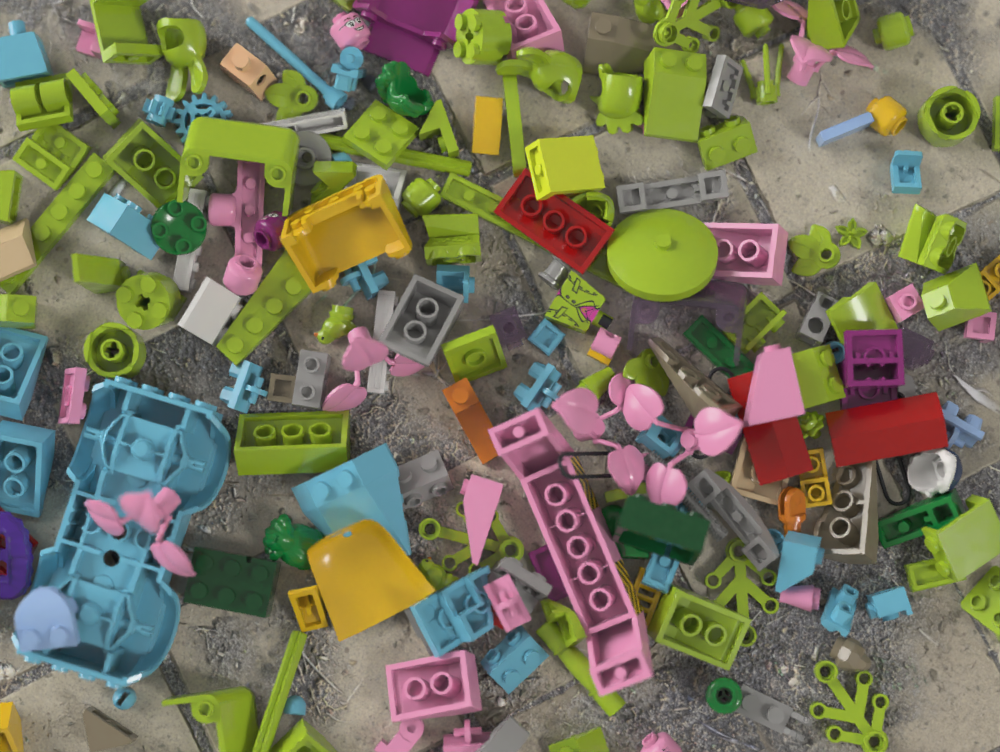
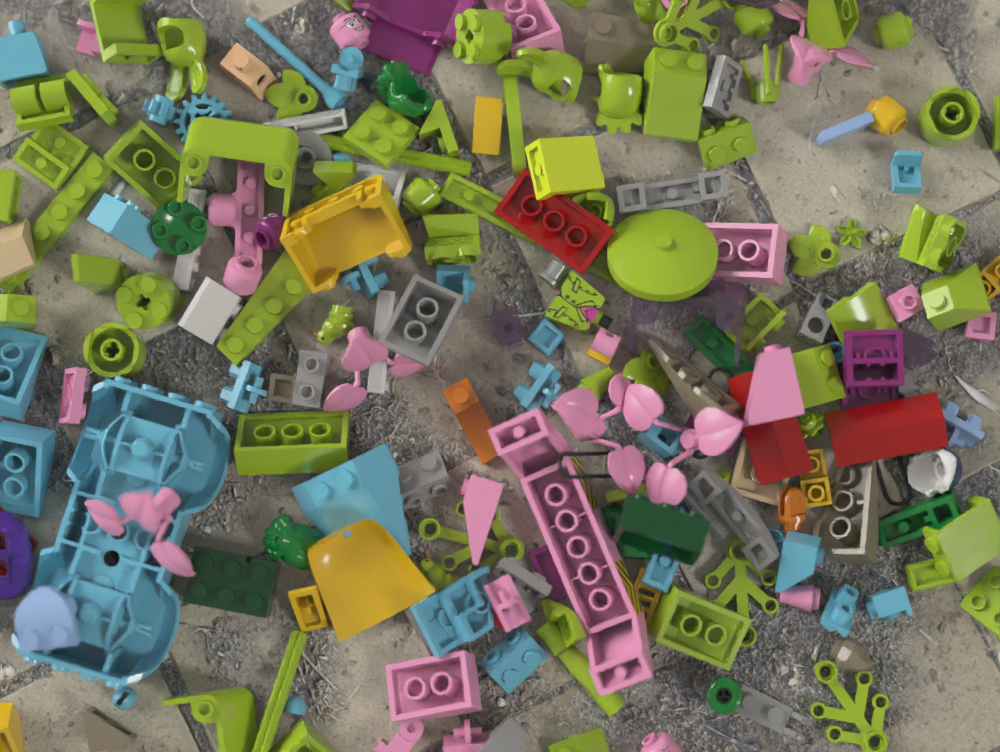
lime plate [441,325,508,383] -> none

